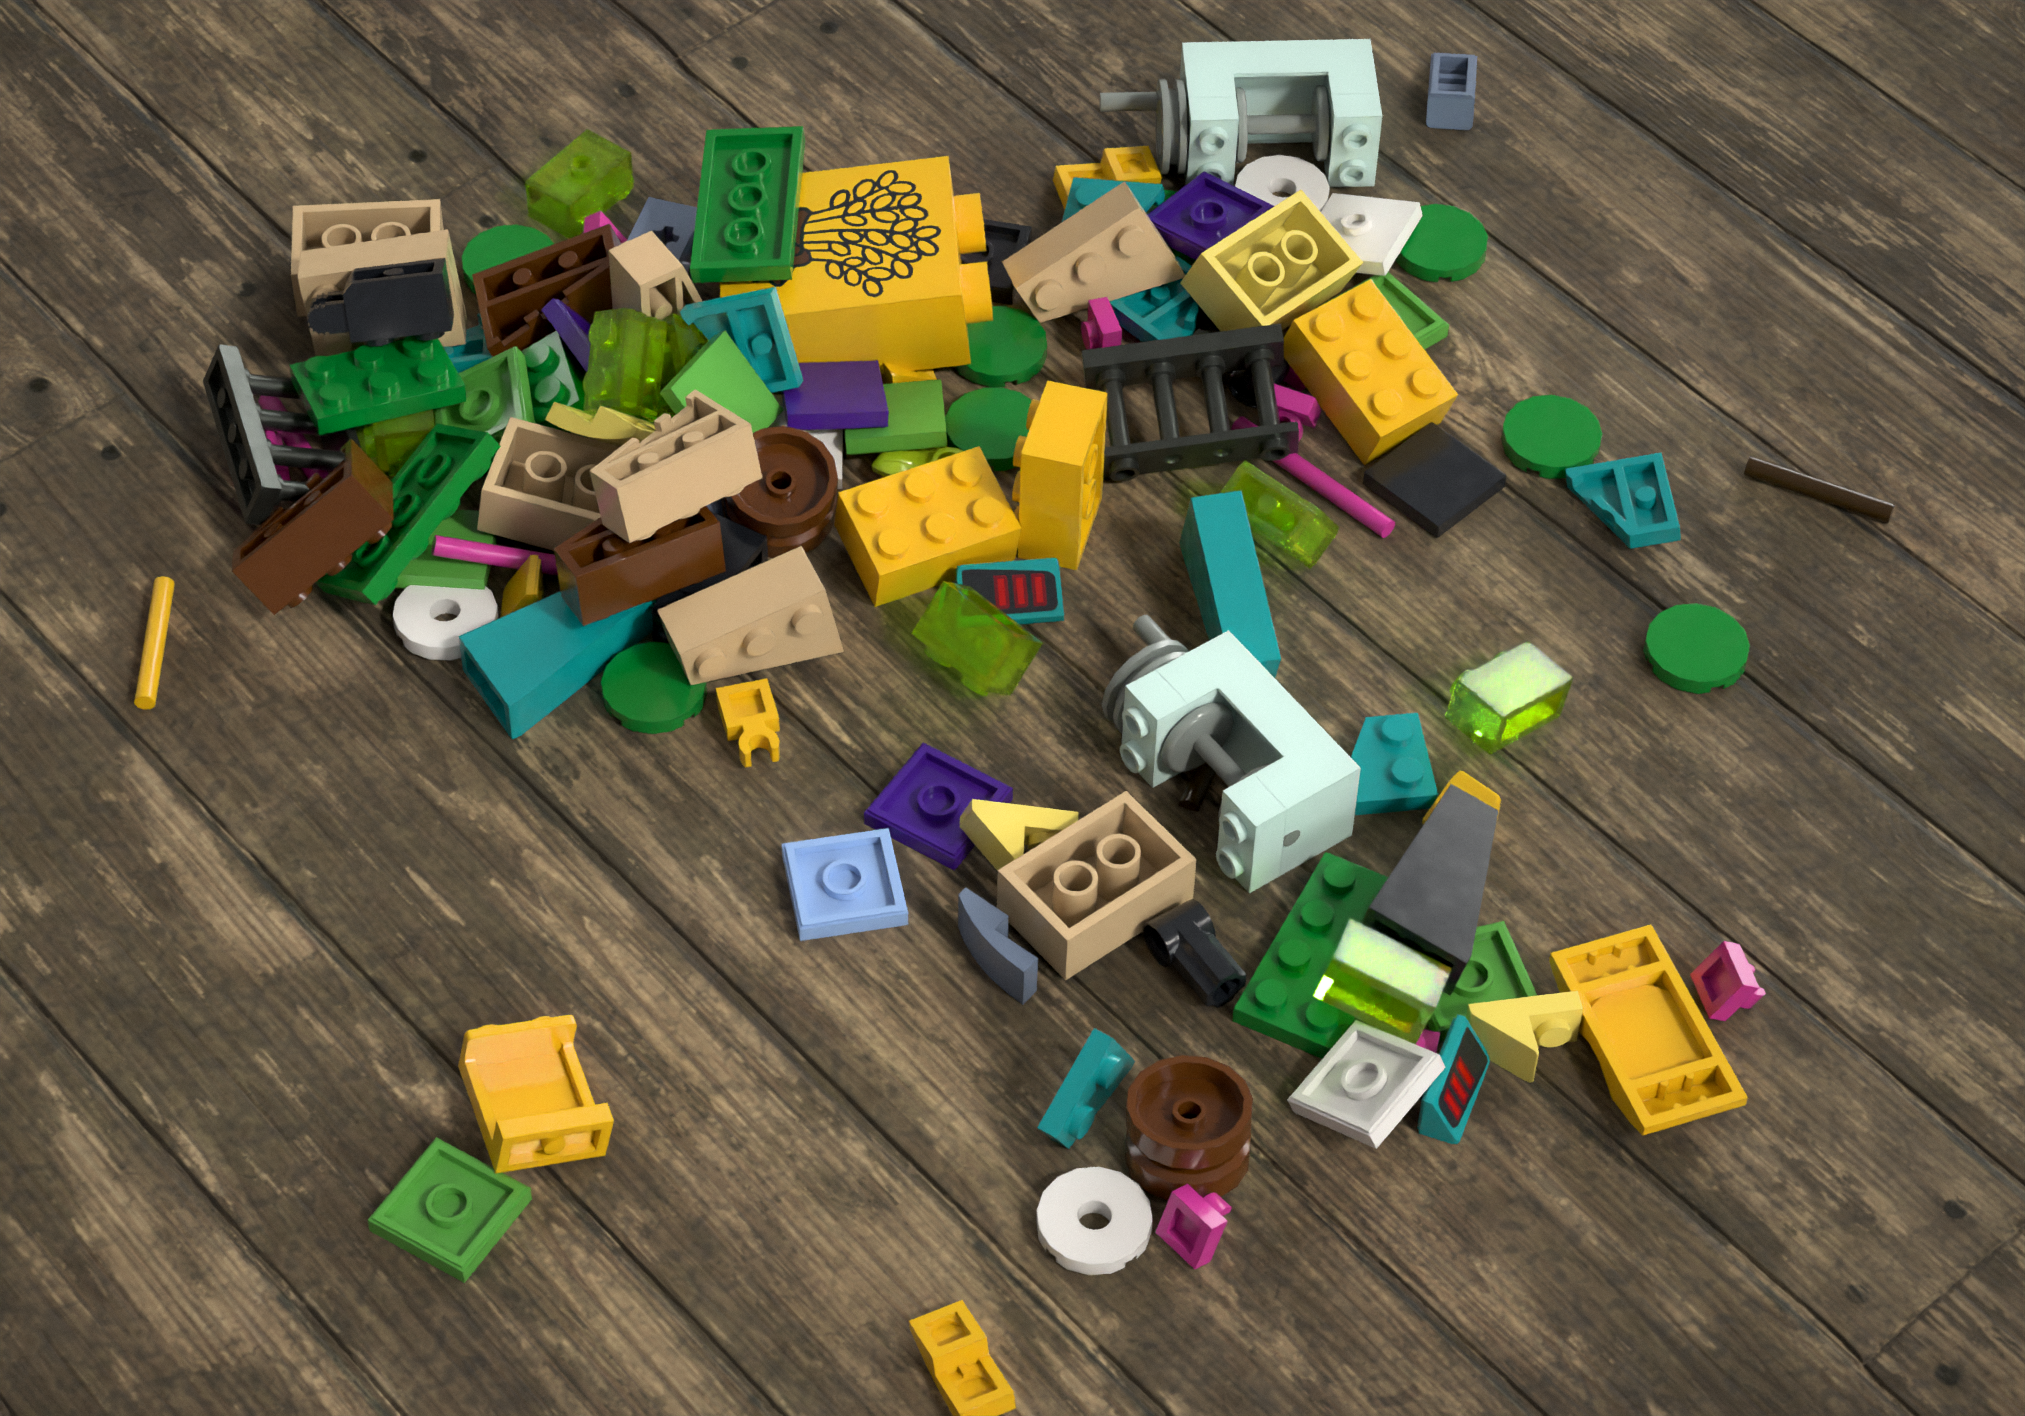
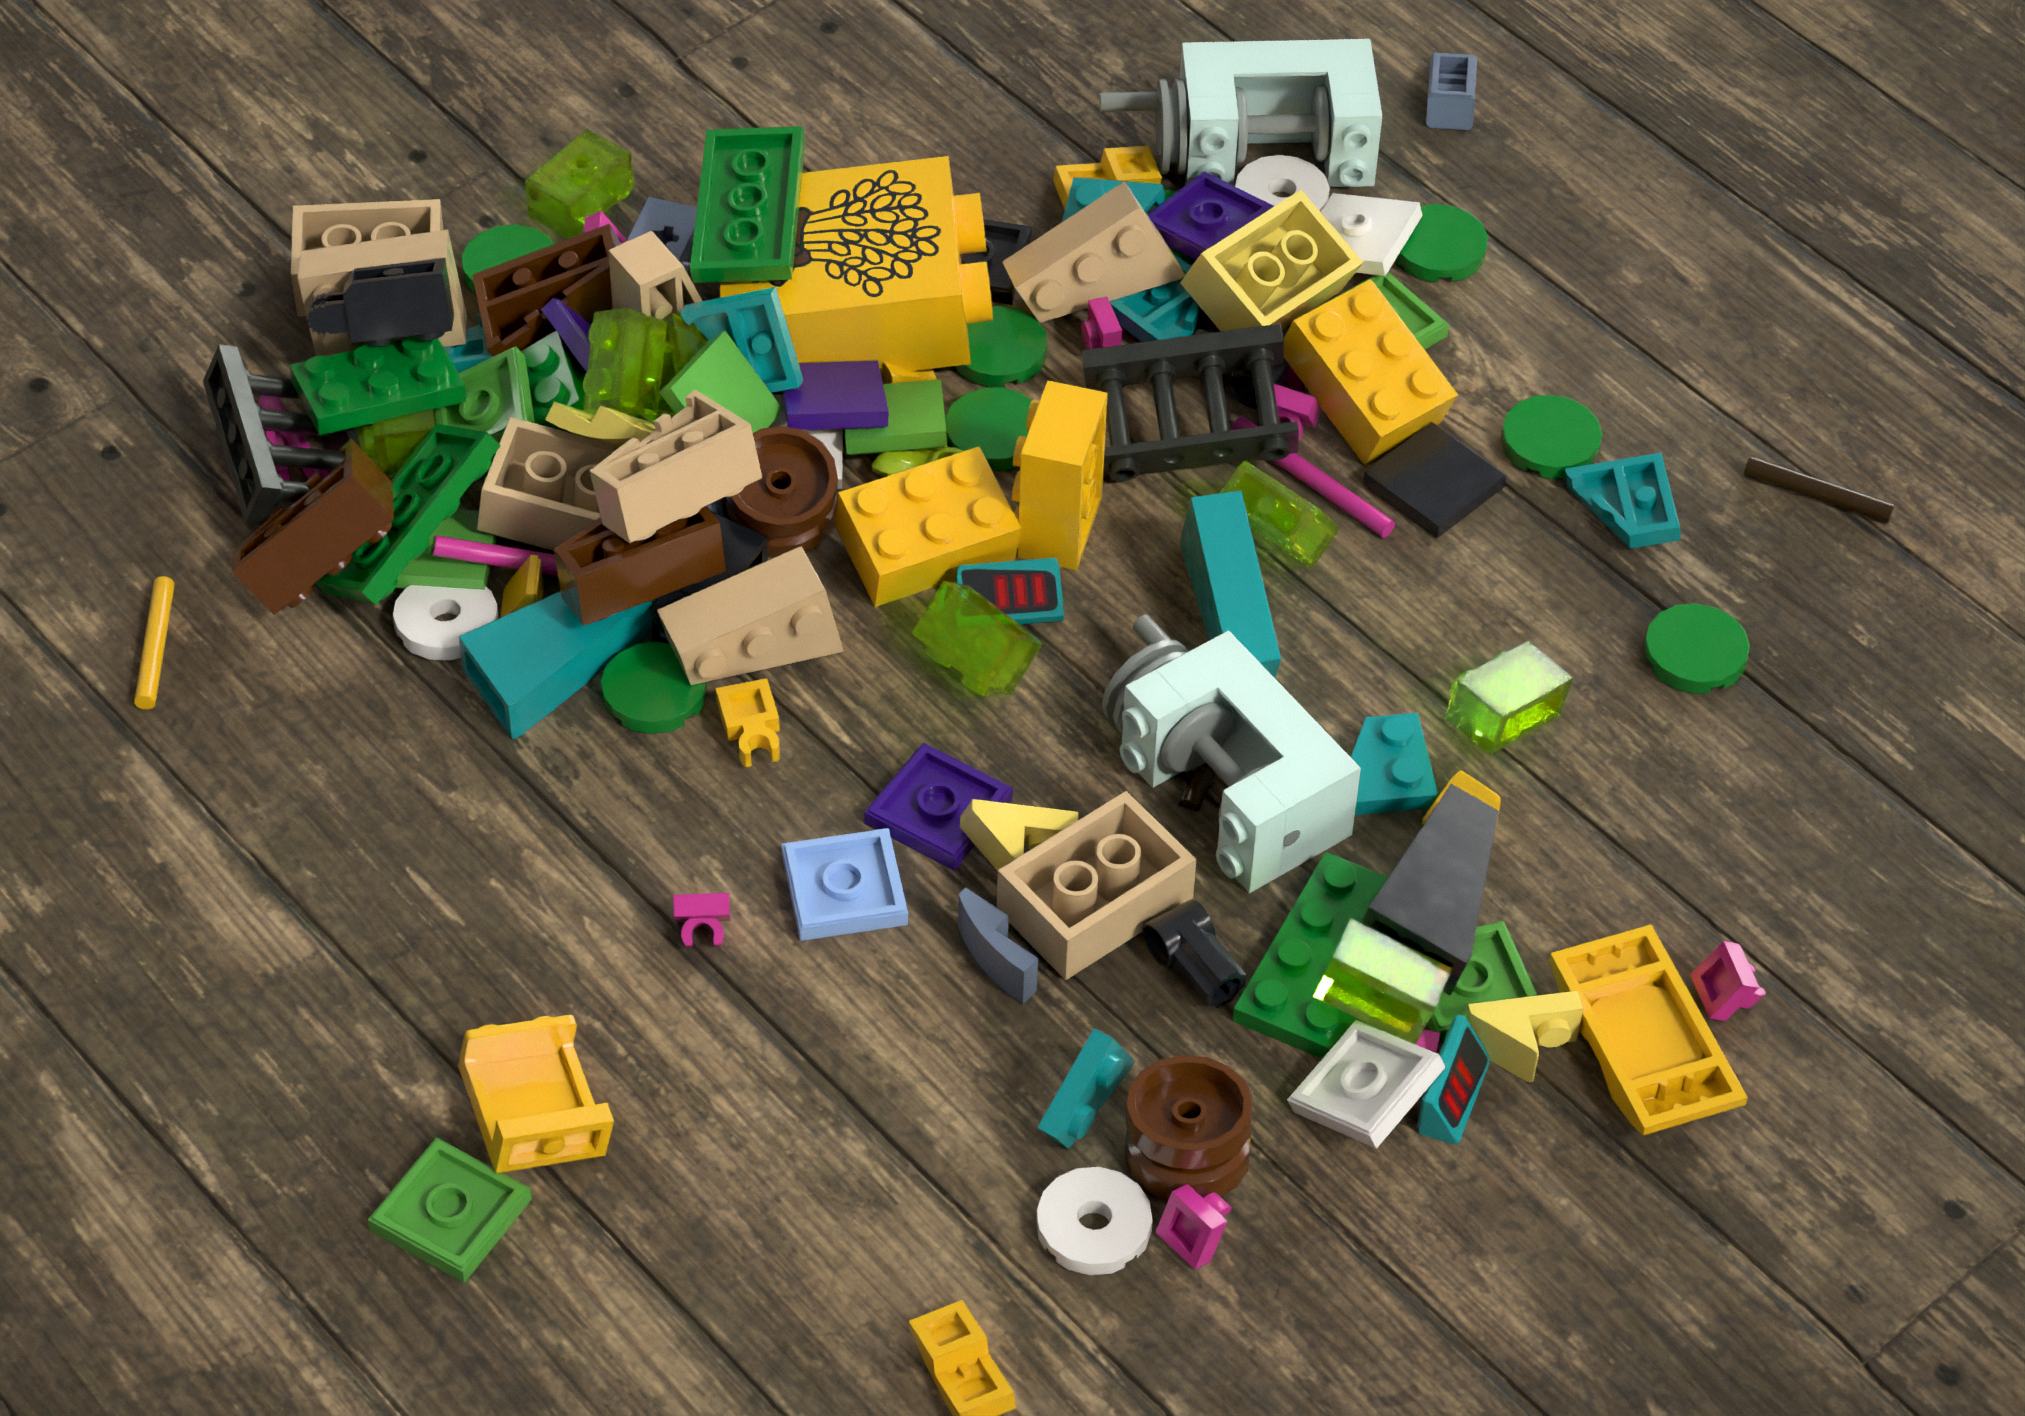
none -> dark pink tile [673,893,731,948]

